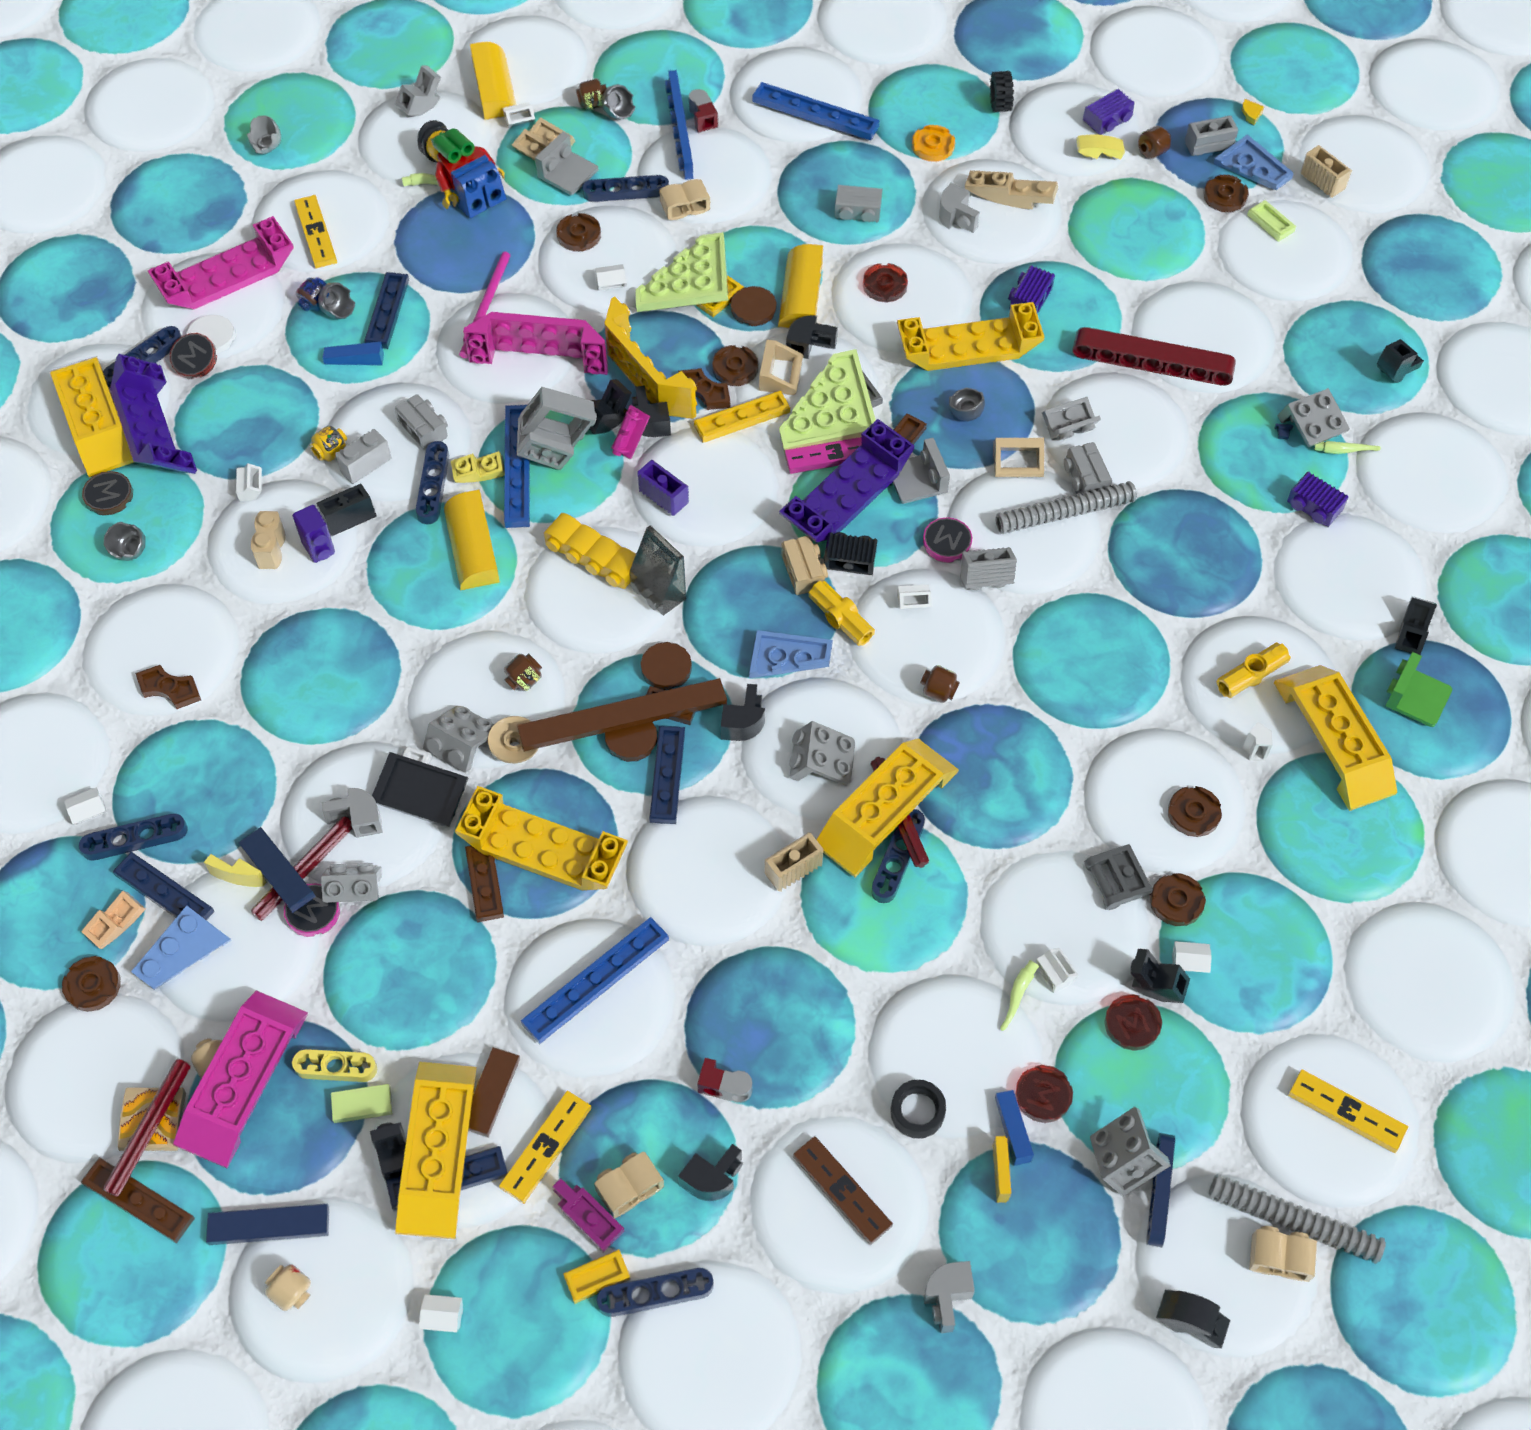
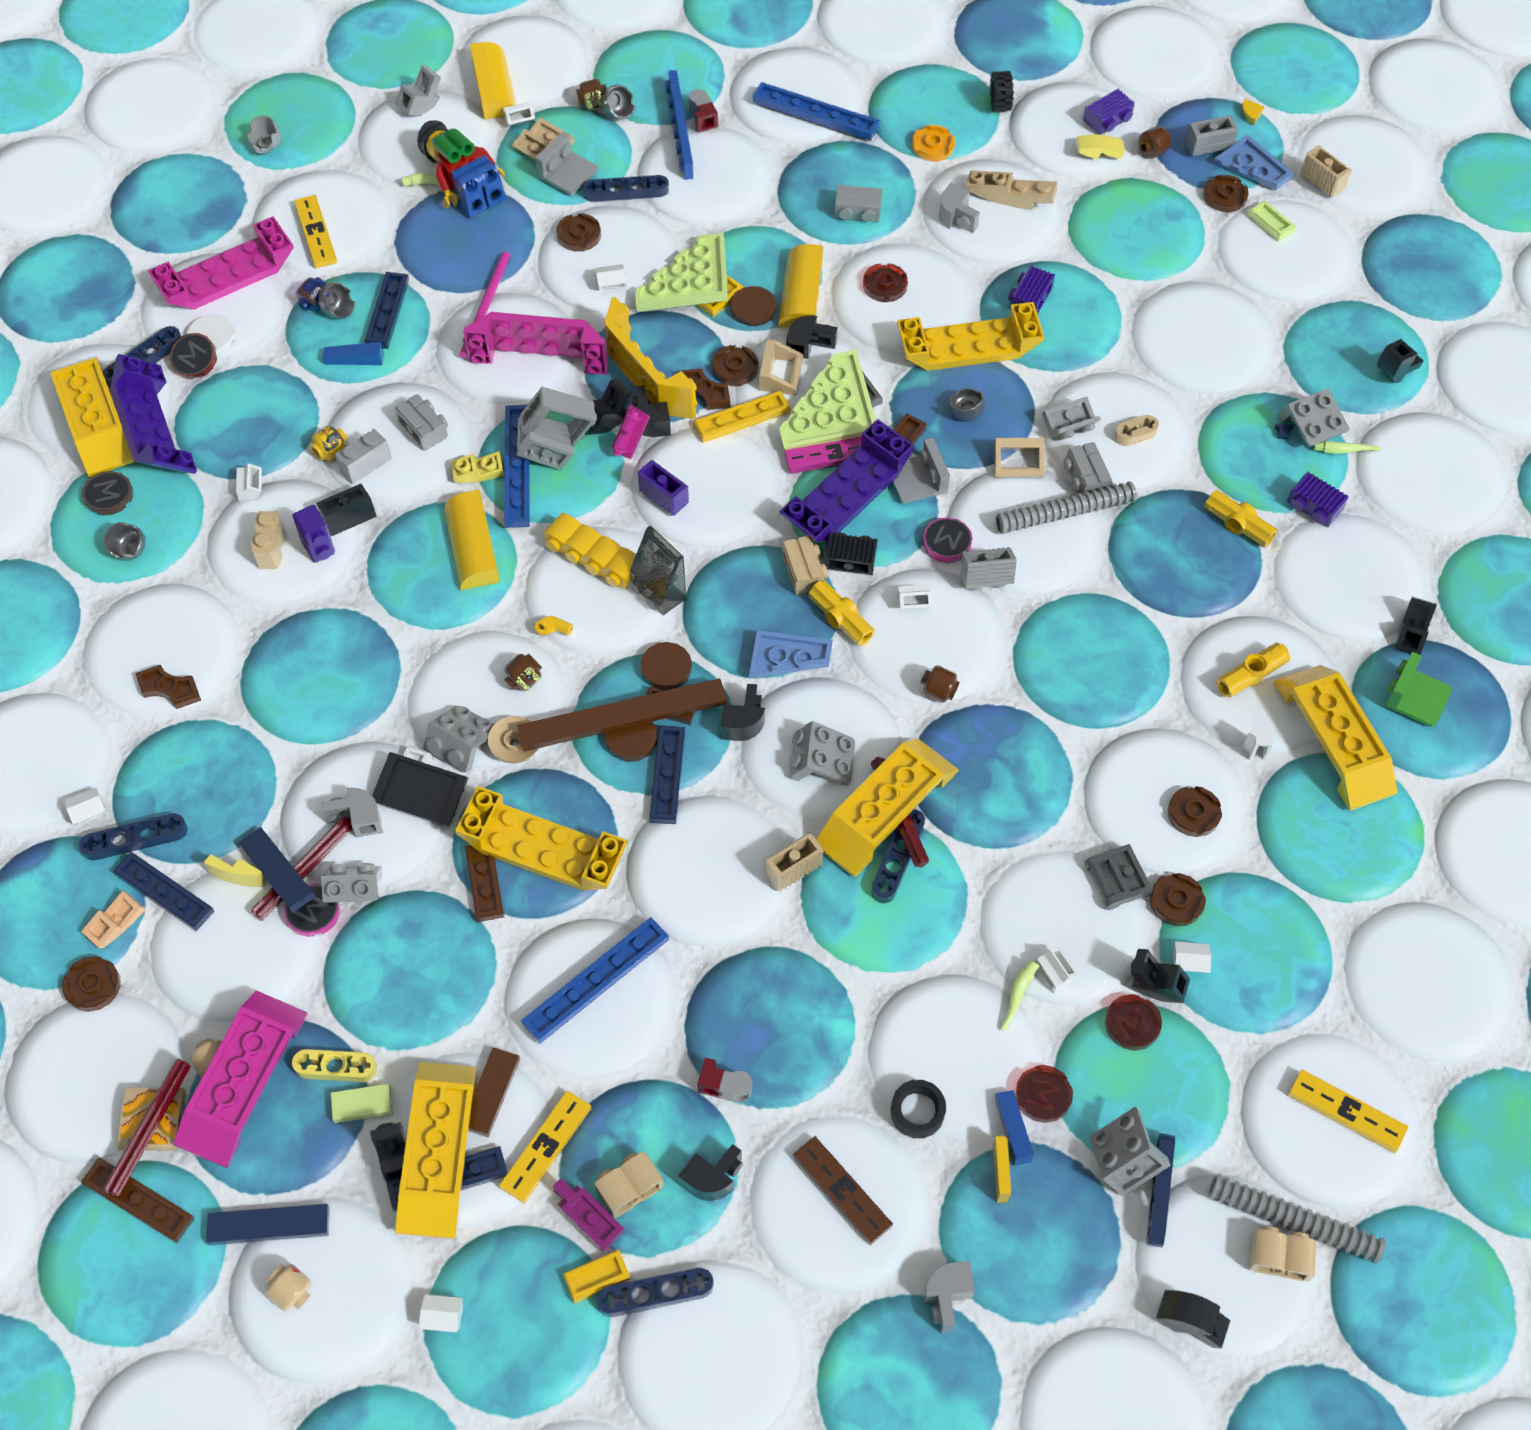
medium blue wing [131,906,231,990] -> none
dark blue beam [416,441,449,524] -> none
tan brick [659,179,710,220] -> none
dark red beam [1072,327,1236,386] -> none
none -> yellow arm [534,615,574,636]
none -> tan beam [1115,415,1159,446]
none -> yellow piece [1204,490,1278,547]

